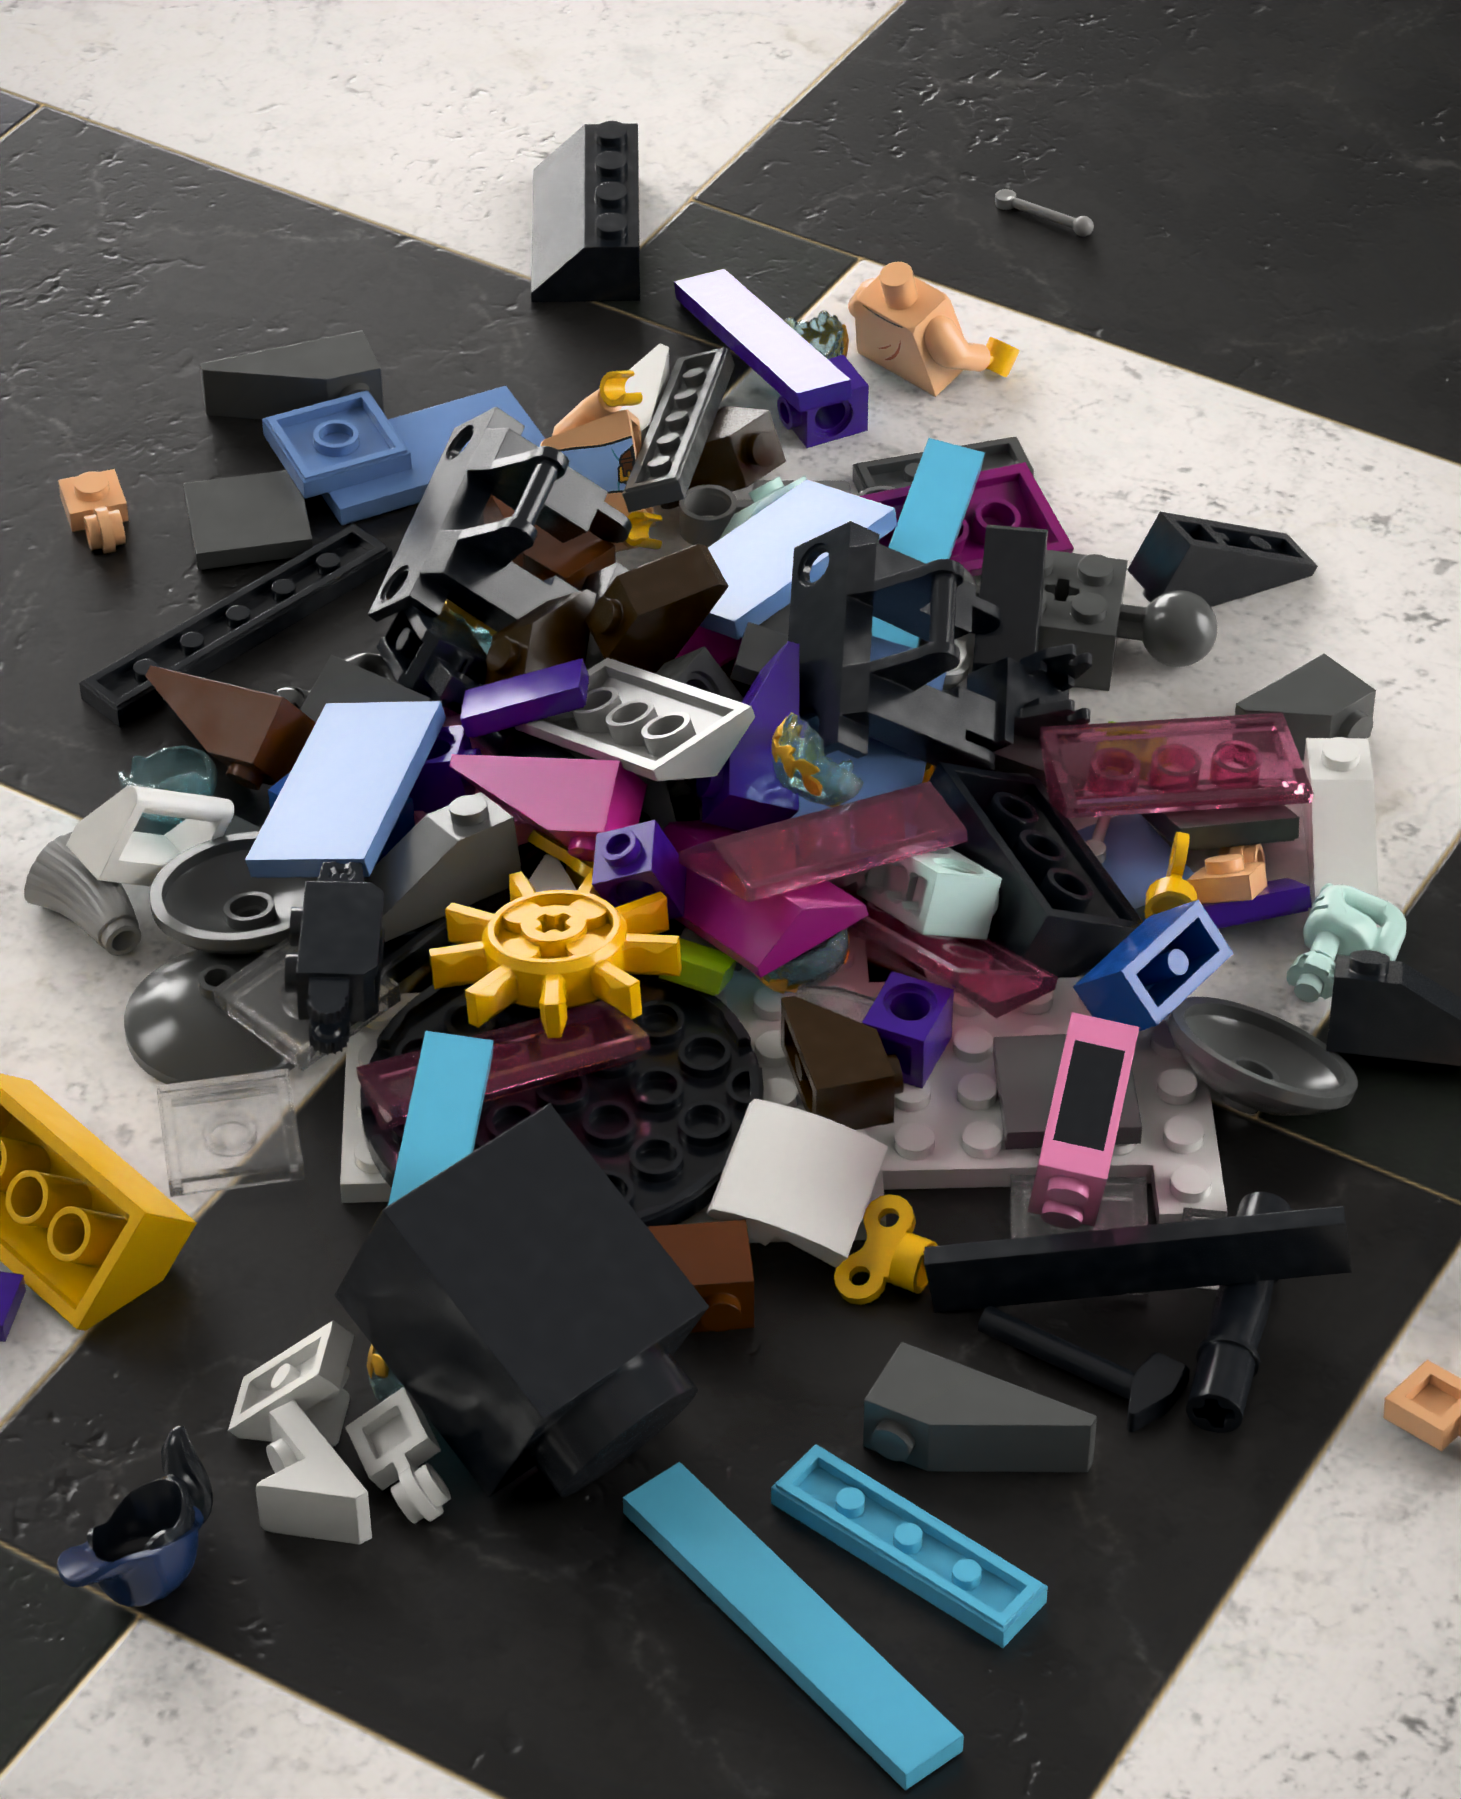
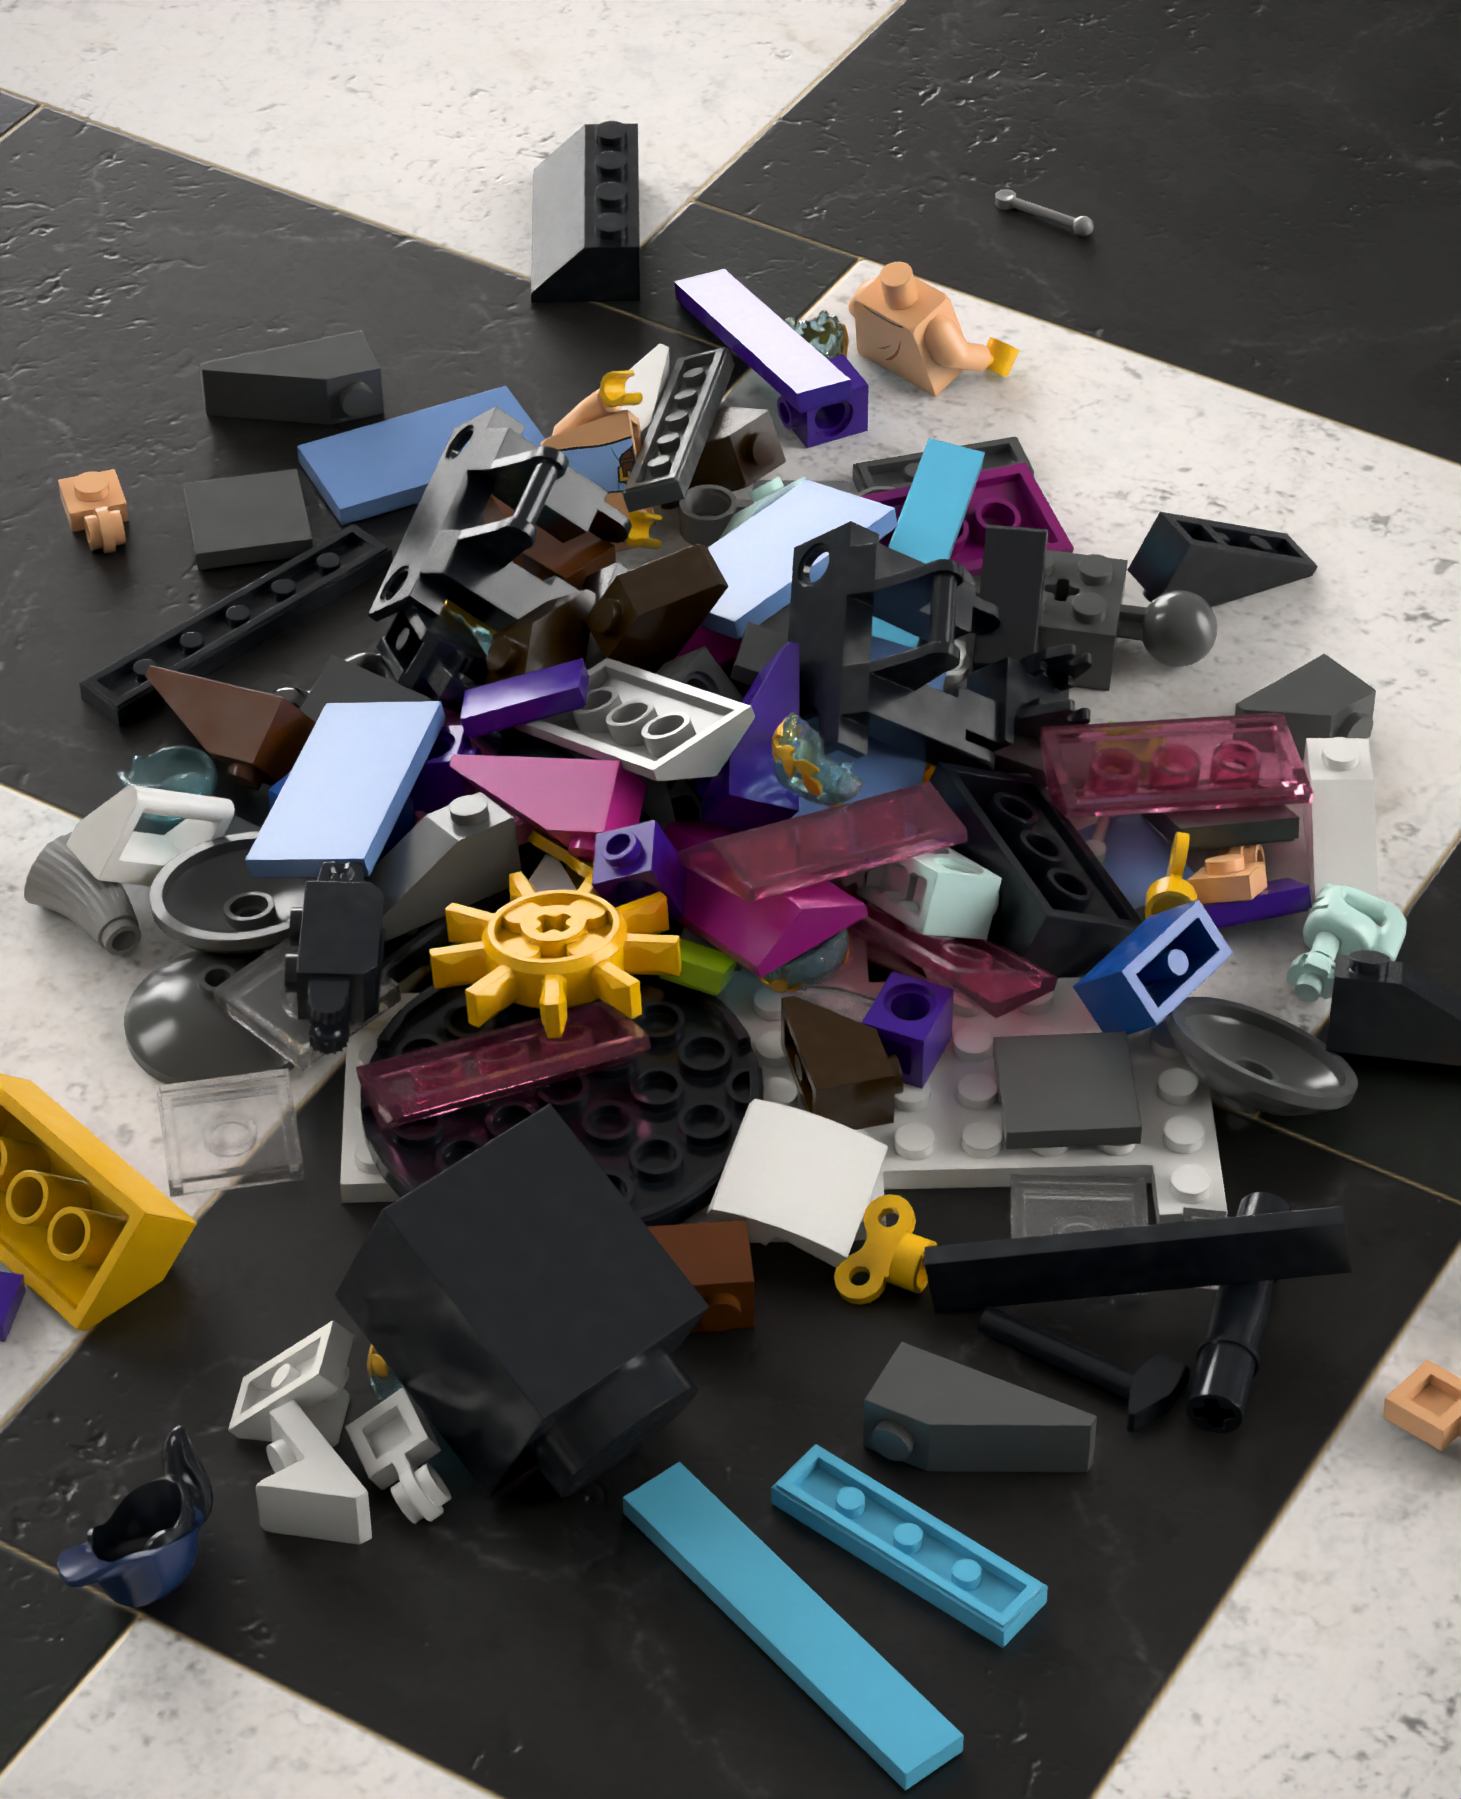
medium blue tile [262,390,412,499] -> none
medium azure tile [388,1031,493,1206] -> none
bright pink brick [1027,1012,1140,1229] -> none

